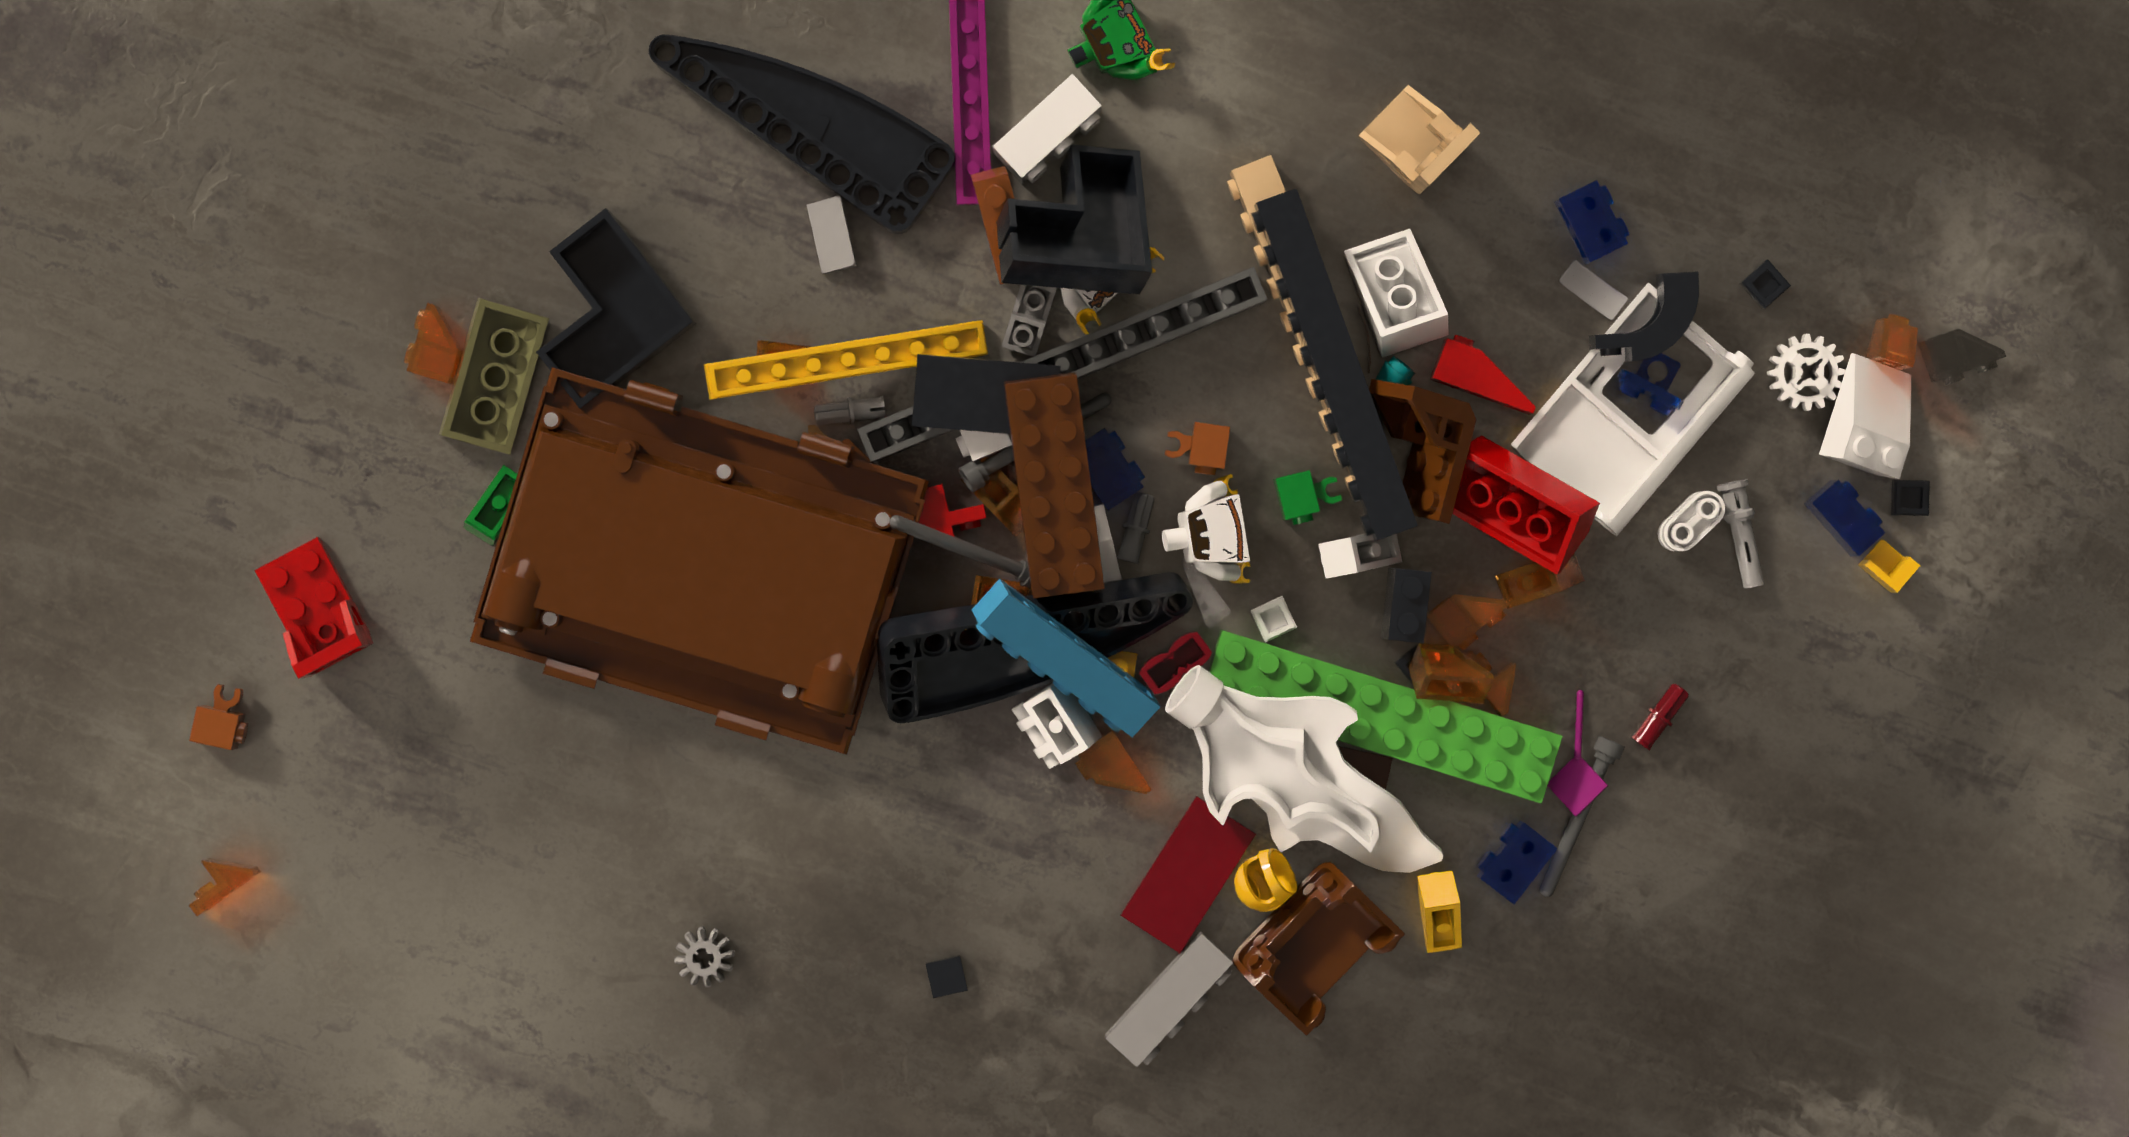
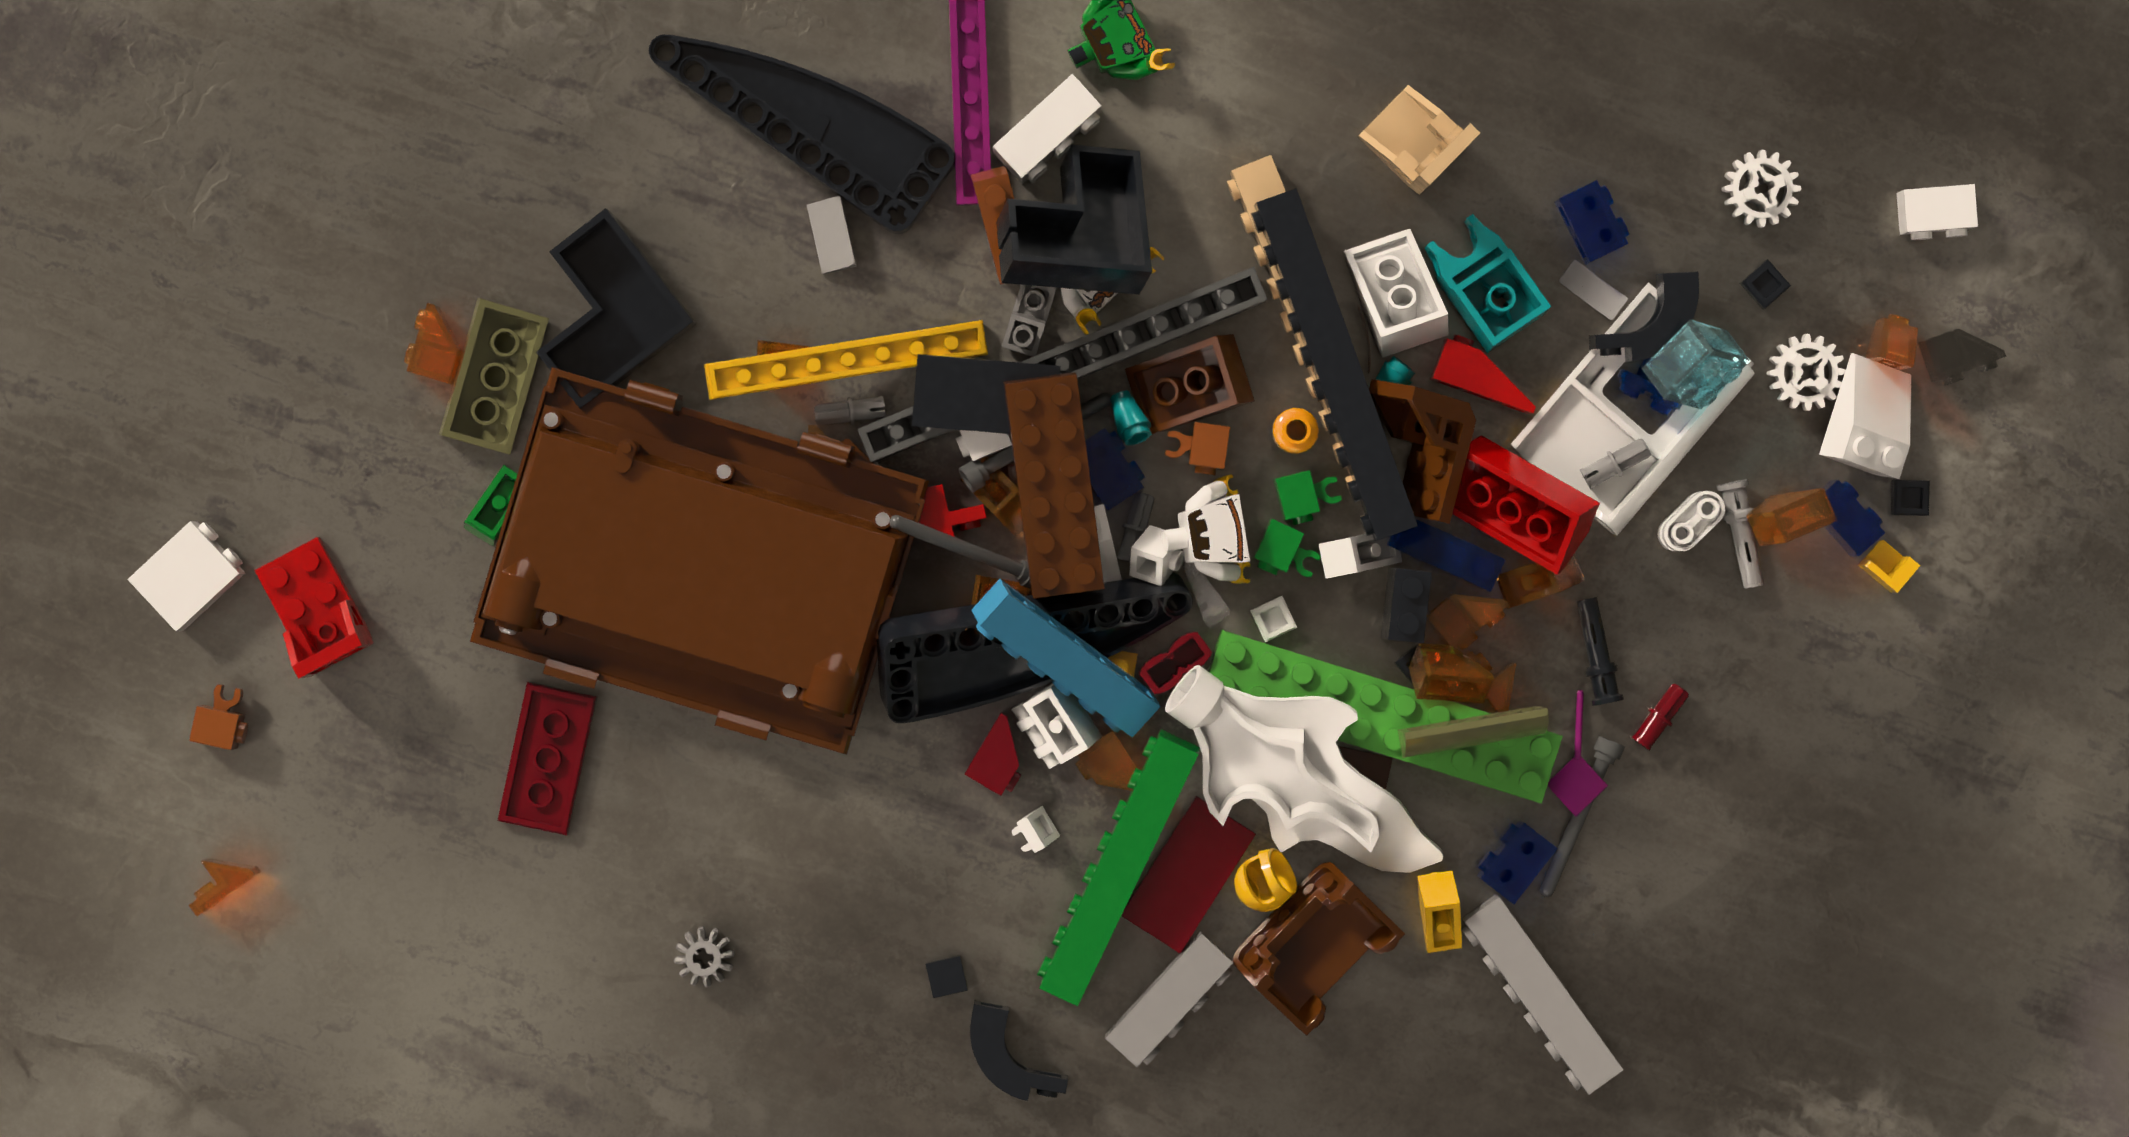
none -> white brick [127,521,245,632]
none -> dark red tile [497,682,598,836]
none -> dark red slope [965,712,1022,796]
none -> black arch [970,1000,1068,1101]
none -> white tile [1012,806,1060,853]
none -> green brick [1037,729,1200,1006]
none -> teal cone [1110,390,1151,446]
none -> reddish brown slope [1125,334,1255,435]
none -> white brick [1129,525,1184,586]
none -> green brick [1252,519,1321,577]
none -> light orange head [1272,407,1319,454]
none -> clear blue slope [1387,519,1506,592]
none -> olive slope [1398,706,1549,758]
none -> teal brick [1424,214,1551,354]
none -> light grey brick [1461,894,1623,1095]
none -> black pin [1576,597,1624,706]
none -> light grey axle [1580,439,1651,490]
none -> clear light blue brick [1641,319,1750,409]
none -> white gear [1722,150,1801,228]
none -> clear orange slope [1746,488,1837,546]
none -> white brick [1896,184,1978,240]

